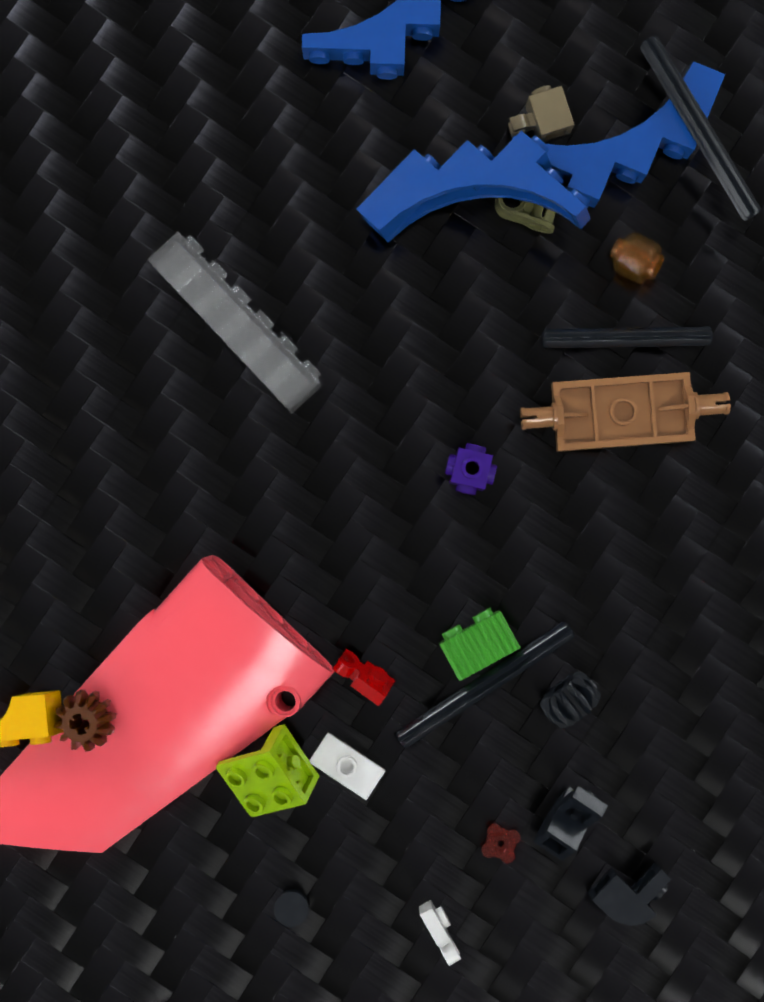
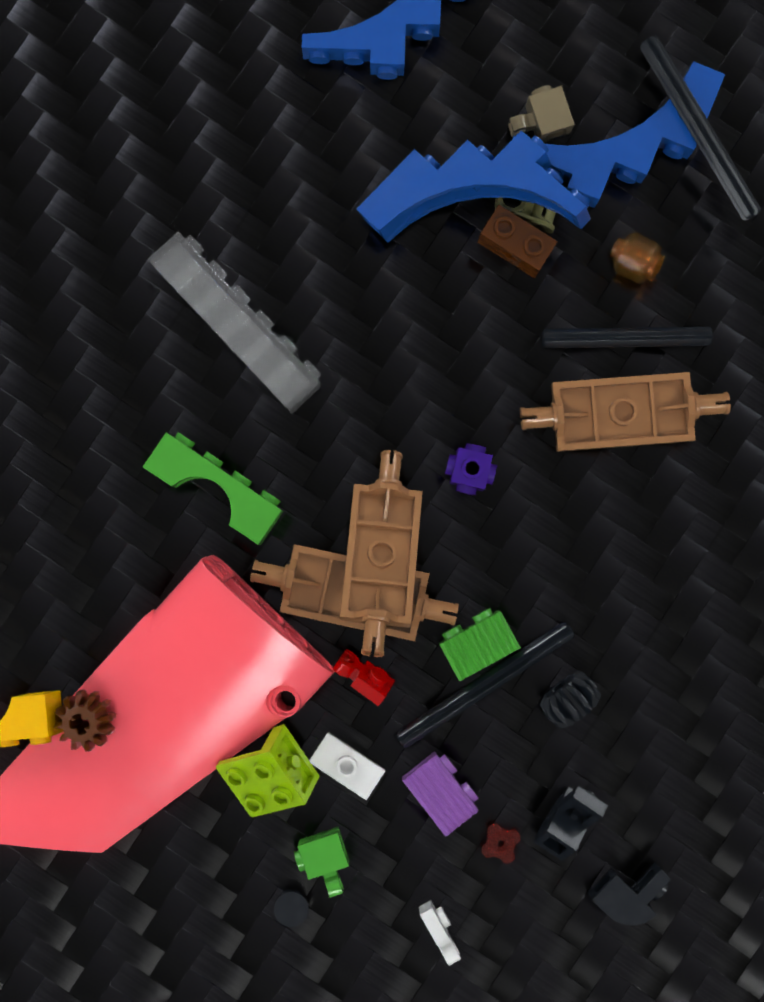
none -> bright green arch [143,432,284,545]
none -> medium nougat plate [250,544,459,641]
none -> bright green brick [294,826,349,898]
none -> medium nougat plate [340,450,423,657]
none -> medium lavender brick [402,751,479,837]
none -> reddish brown brick [477,205,558,278]

